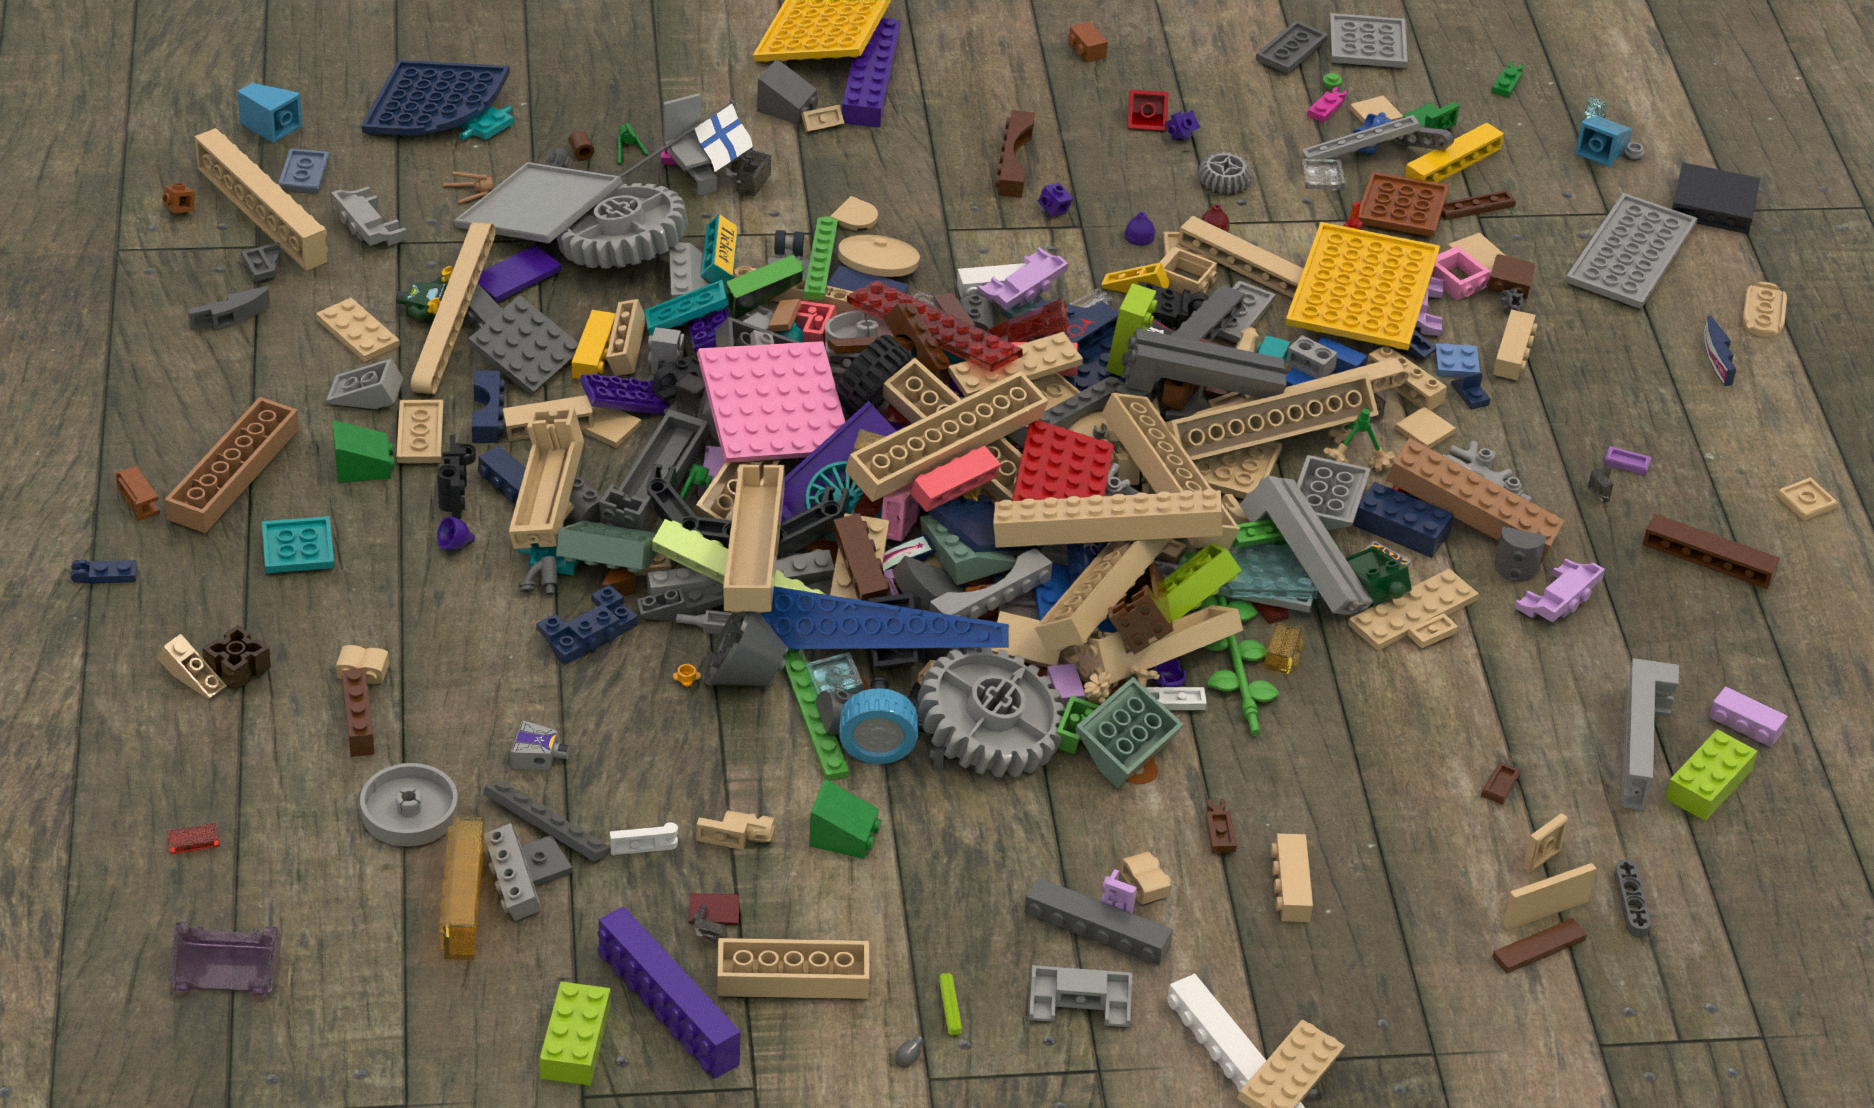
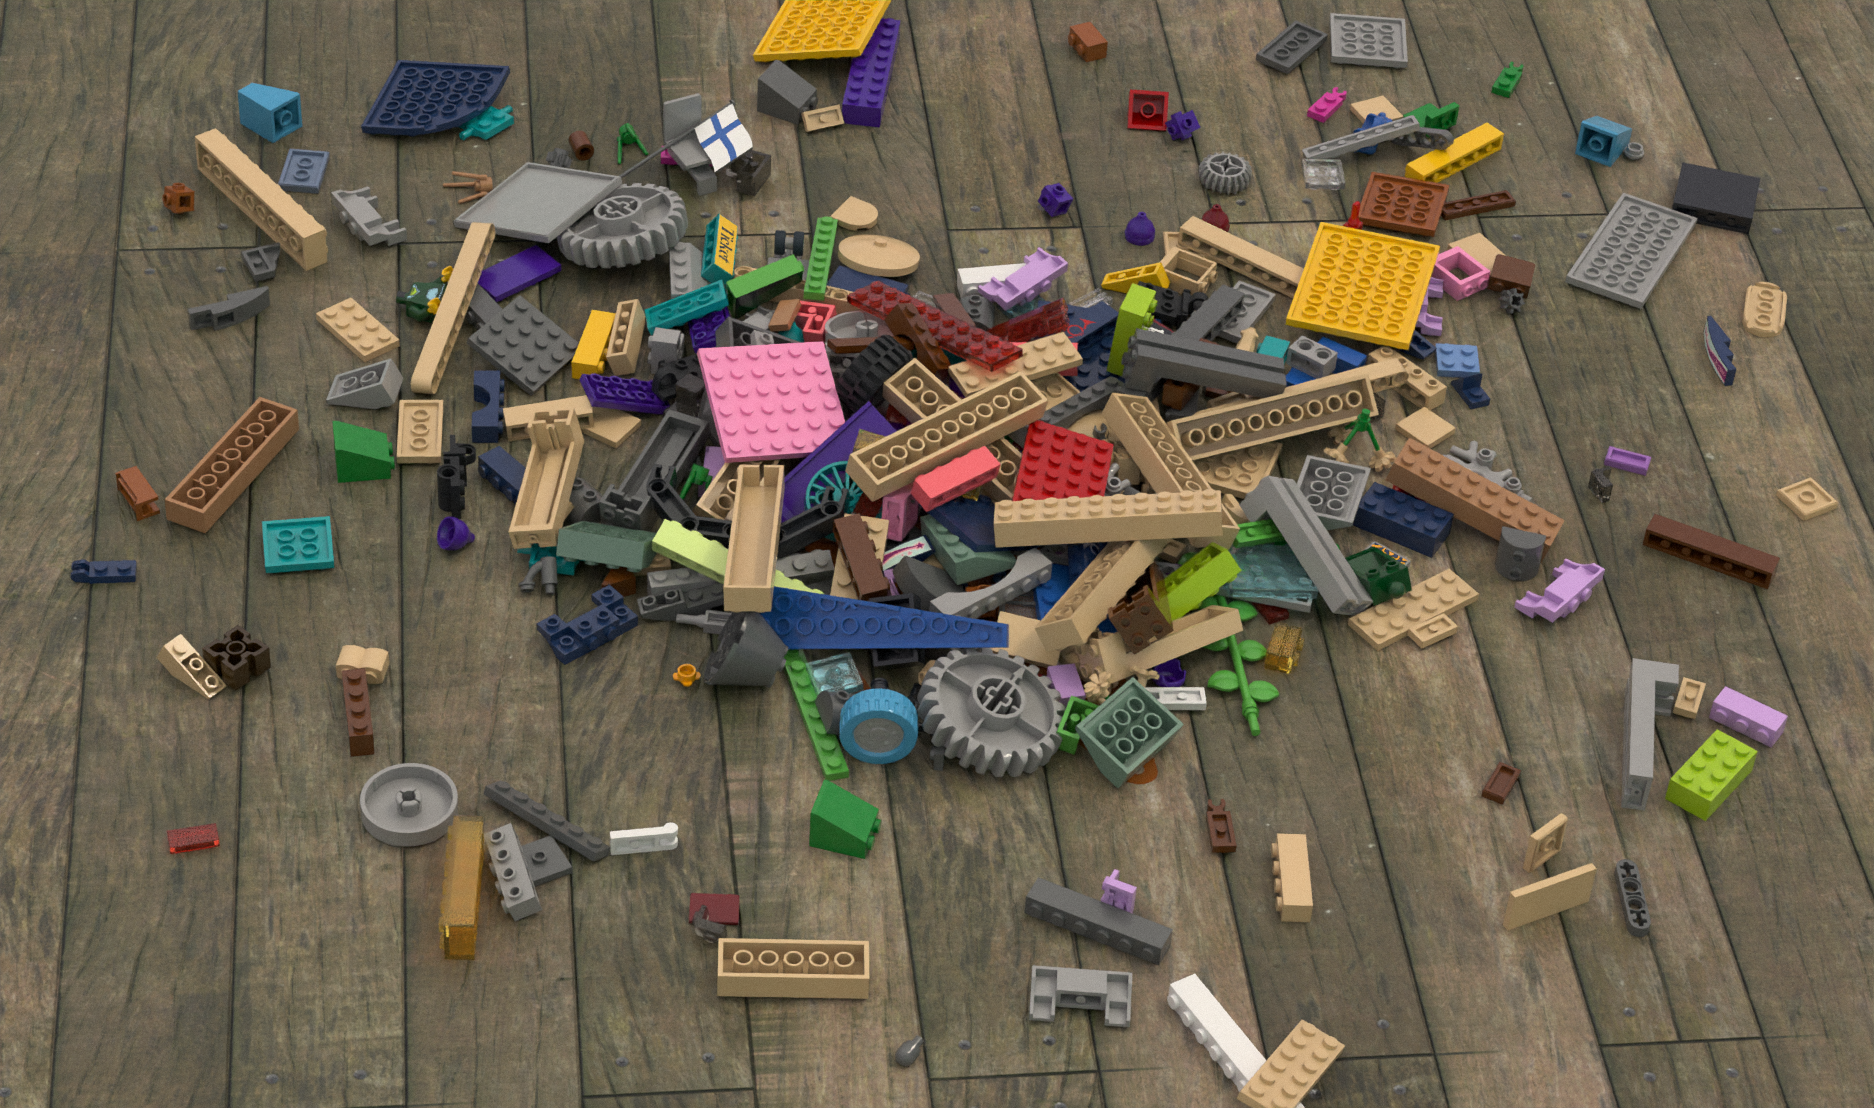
windscreen [169,922,282,996] -> none
light grey torso [511,721,570,770] -> none
lime brick [540,981,611,1086] -> none
dark purple brick [597,906,741,1079] -> none
tan plate [696,810,775,850] -> none
lime axle [939,973,962,1036] -> none
reddish brown arch [995,110,1035,198] -> none
tan brick [1120,852,1171,904] -> none
bright green plate [1323,73,1342,90] -> none
reddish brown tile [1492,918,1587,973] -> none
tan brick [1493,310,1538,380] -> none
clear light blue tile [1585,96,1607,119] -> none
none -> tan plate [1673,677,1706,719]

